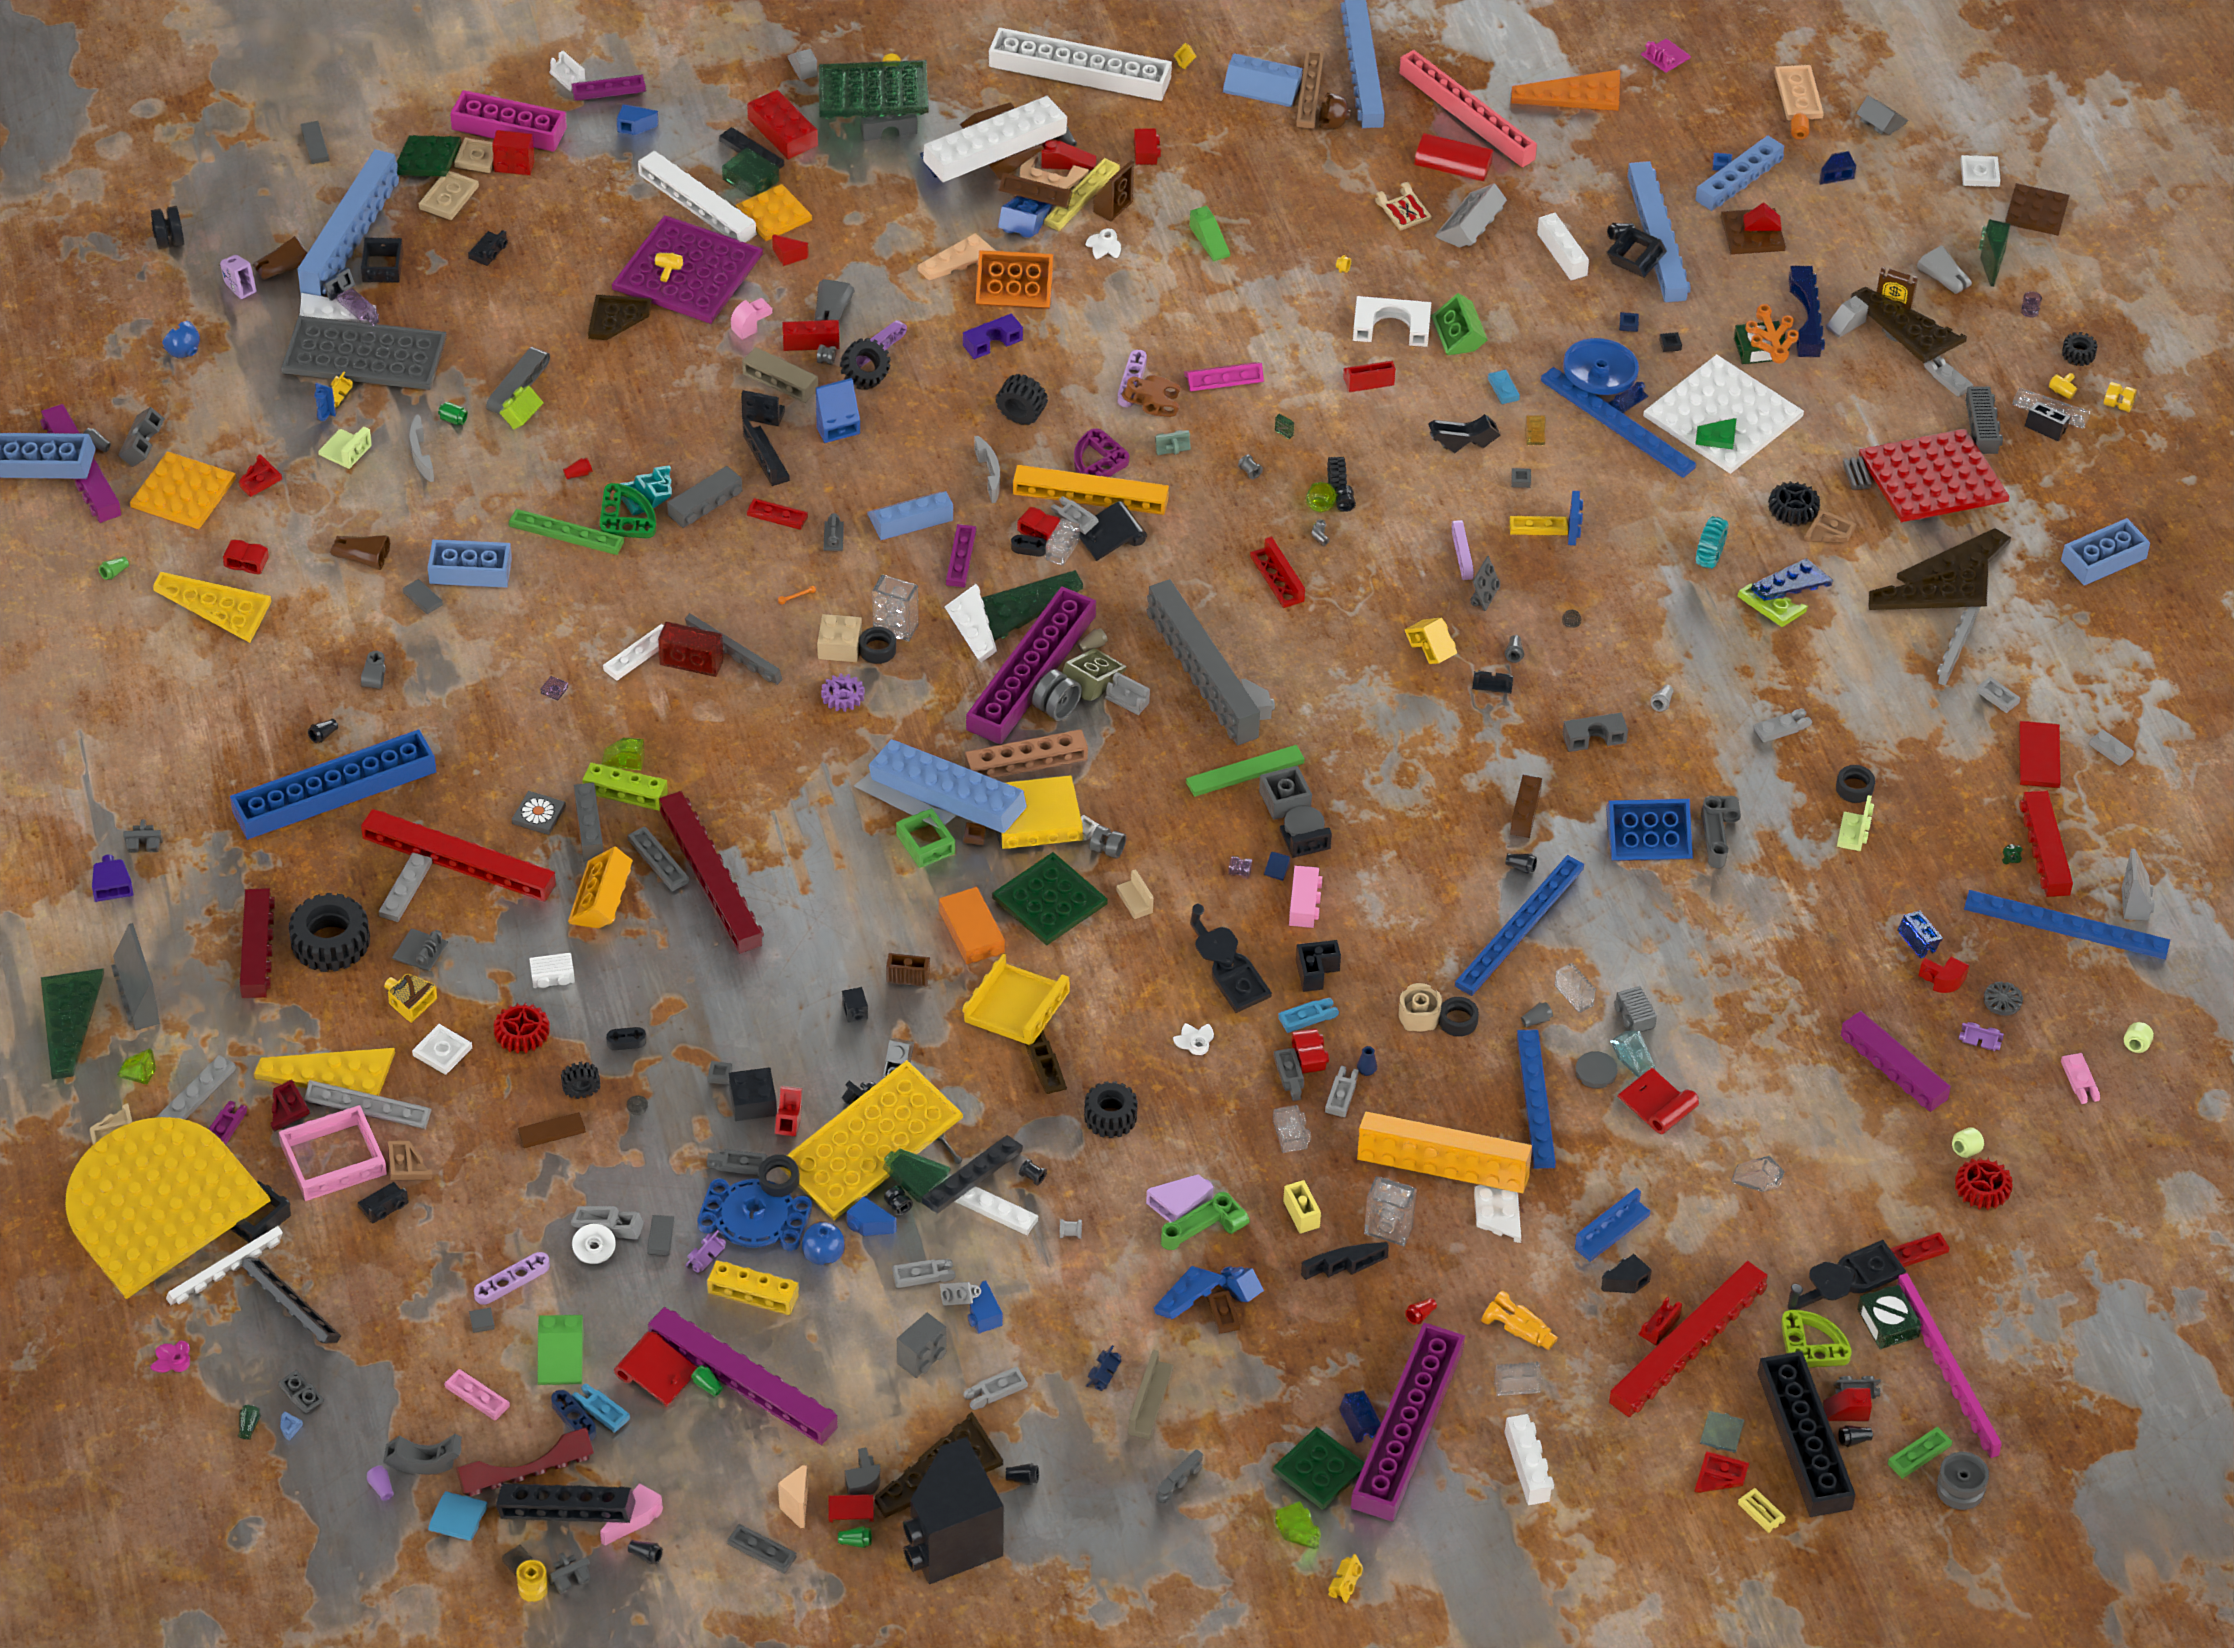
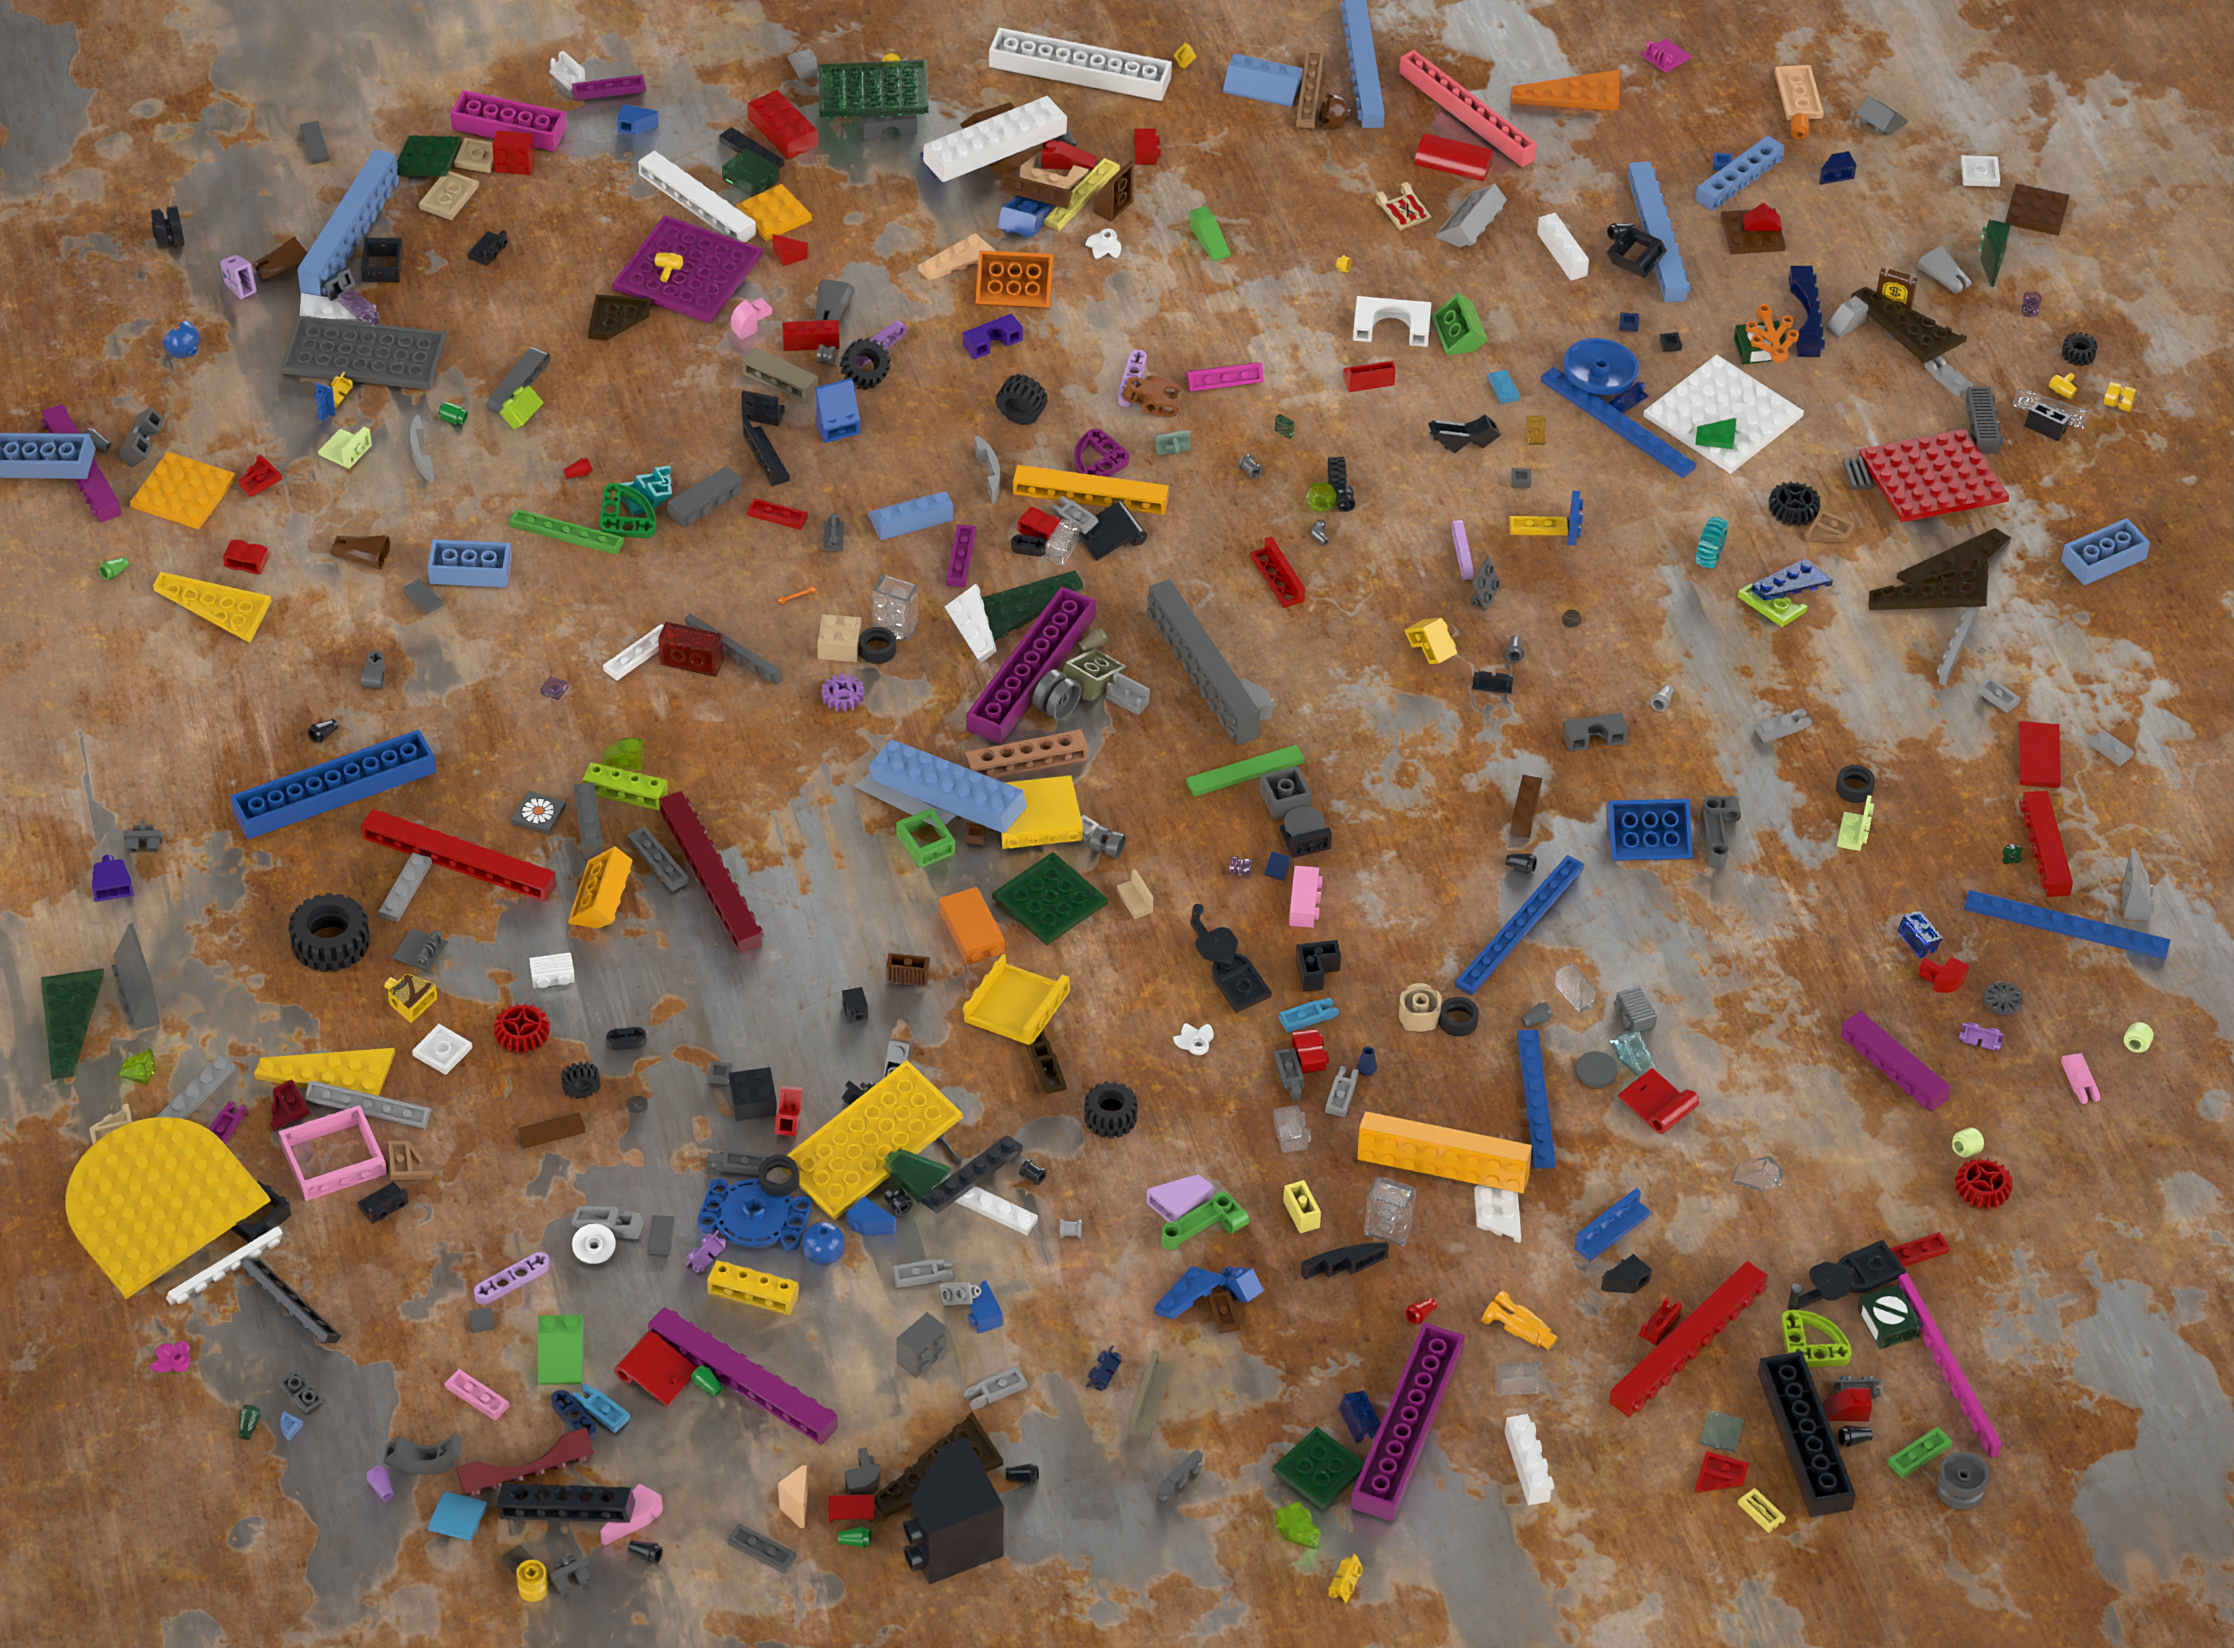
dark red brick [240,888,275,998] -> none

